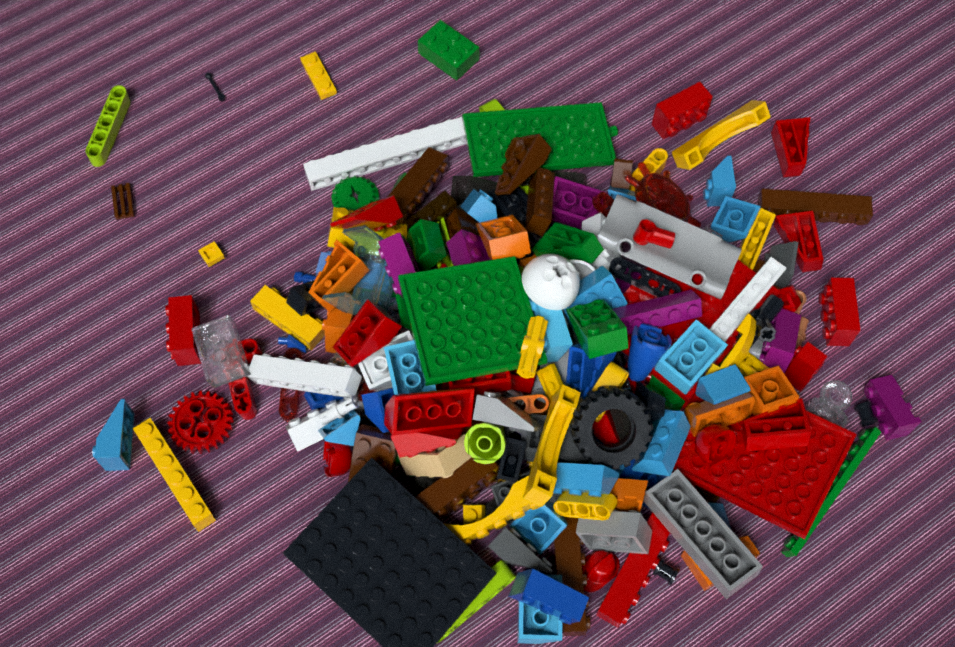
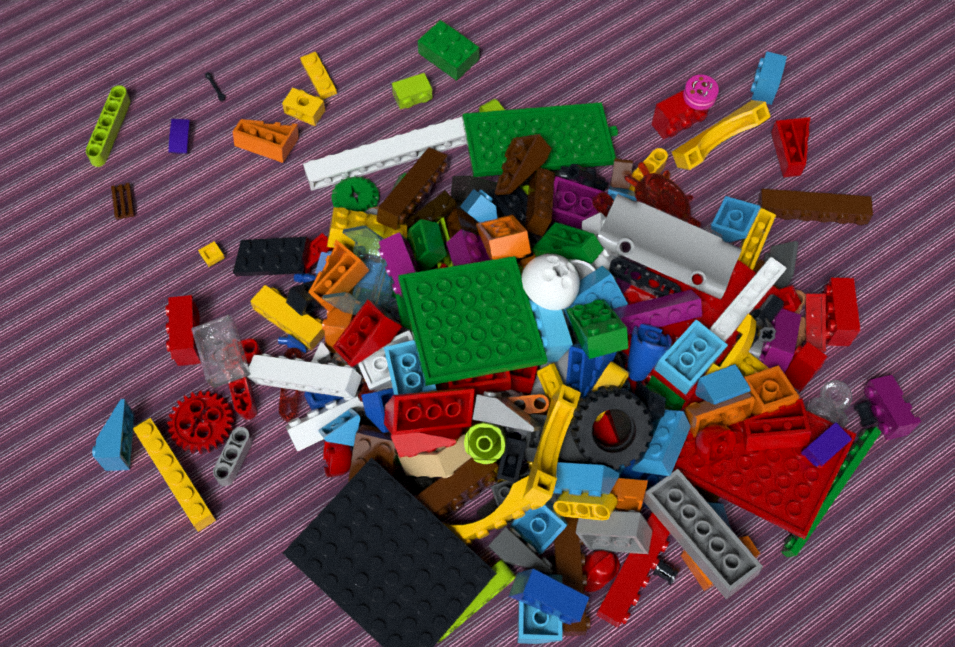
white pin [318,396,359,425] -> none
red slope [330,195,403,232] -> none
yellow plate [463,505,485,525] -> none
yellow piece [517,316,548,379] -> none
red piece [633,219,675,249] -> none
dark azure slope [703,156,736,207] -> none
red wedge [774,211,823,272] -> none
none -> dark purple slope [168,119,190,154]
none -> light grey beam [213,427,252,486]
none -> orange wedge [232,119,299,163]
none -> black plate [233,237,310,276]
none -> yellow brick [282,88,325,126]
none -> red hinge [304,233,334,274]
none -> white slope [312,342,331,364]
none -> lime brick [392,73,432,109]
none -> black piece [559,164,608,191]
none -> dark pink head [683,75,719,110]
none -> dark azure brick [750,51,787,105]
none -> dark purple hinge [801,422,852,467]
none -> red plate [805,294,826,352]

